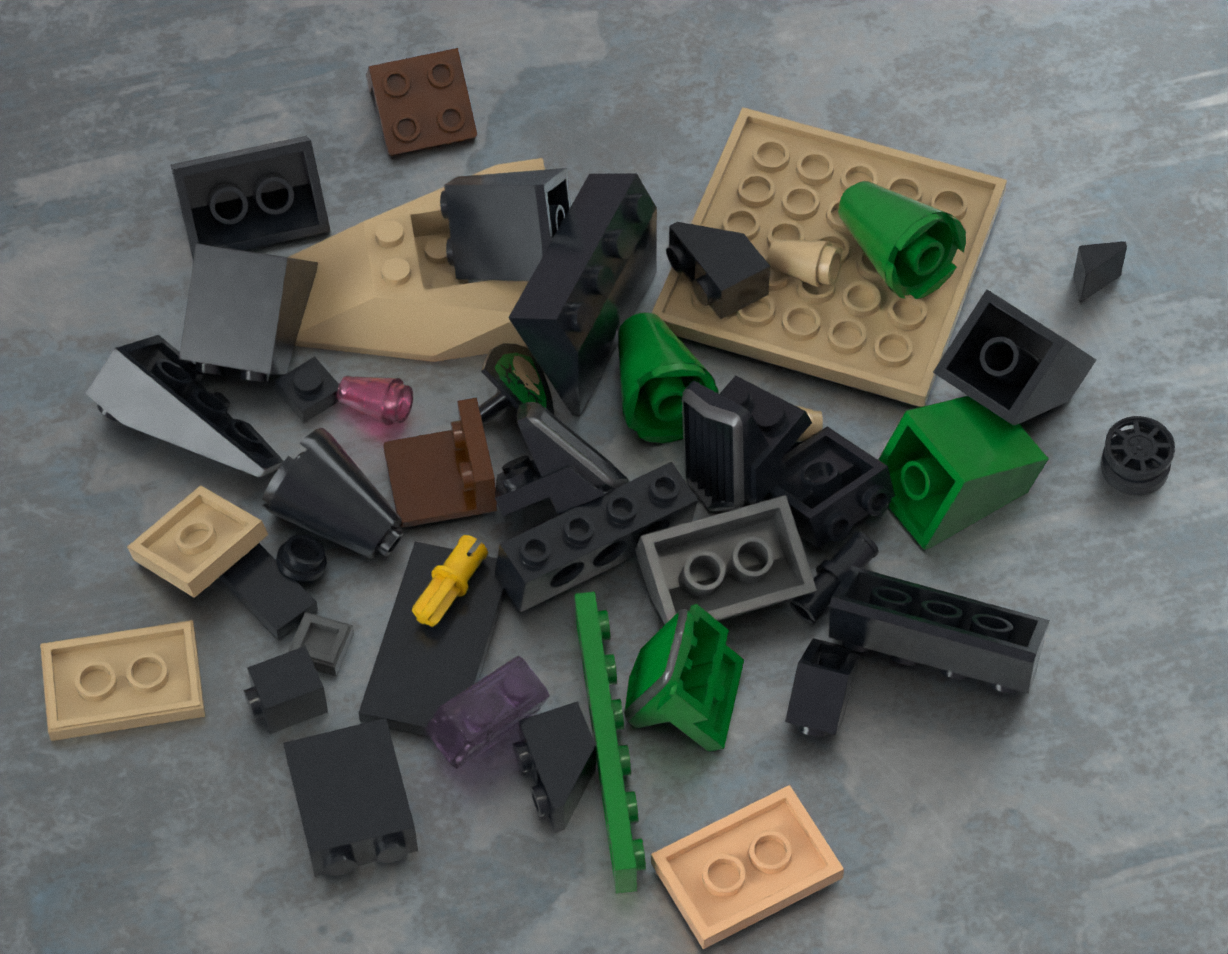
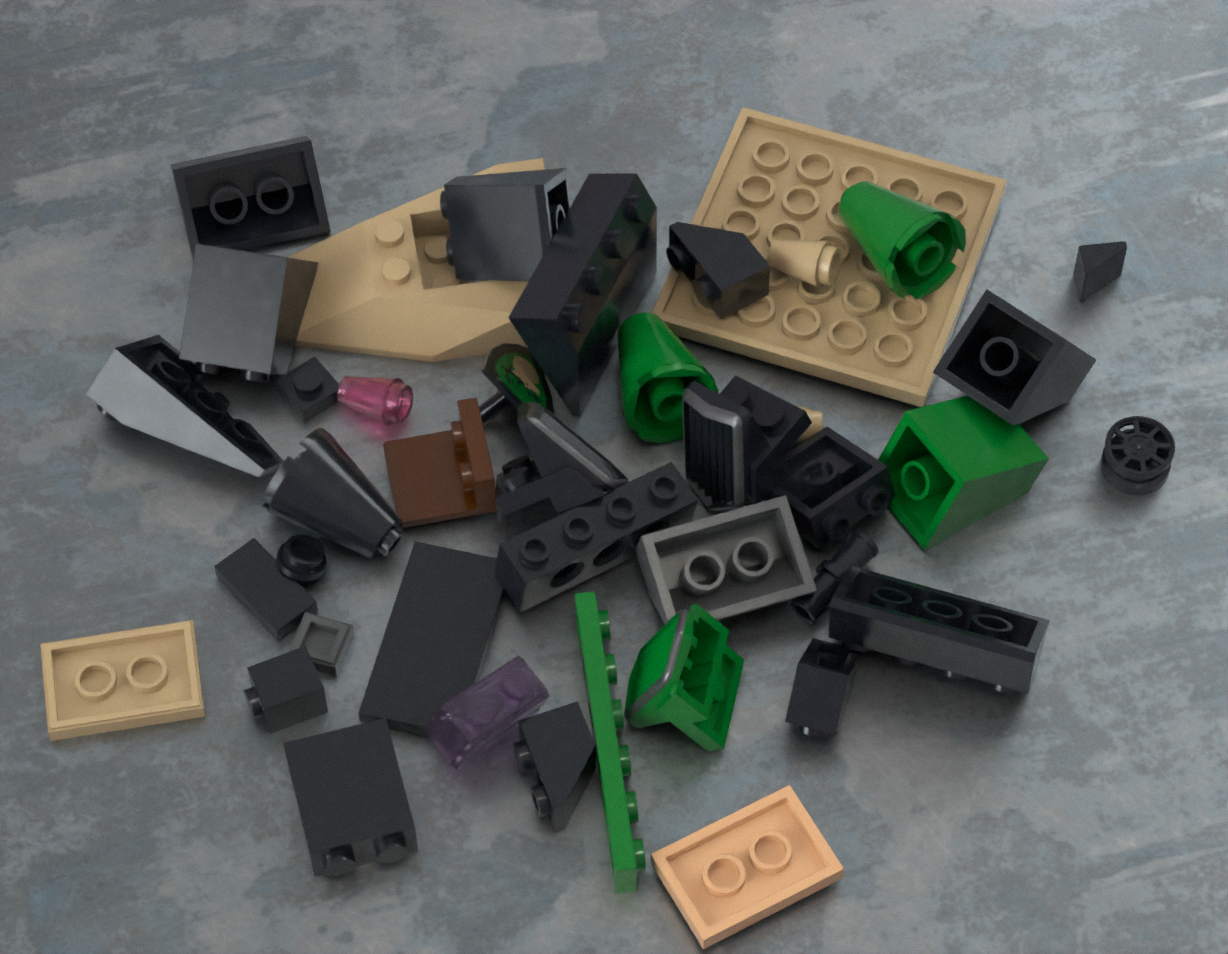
tan plate [127,485,268,598] -> none
reddish brown bracket [366,48,477,156] -> none
yellow axle [412,535,488,627] -> none

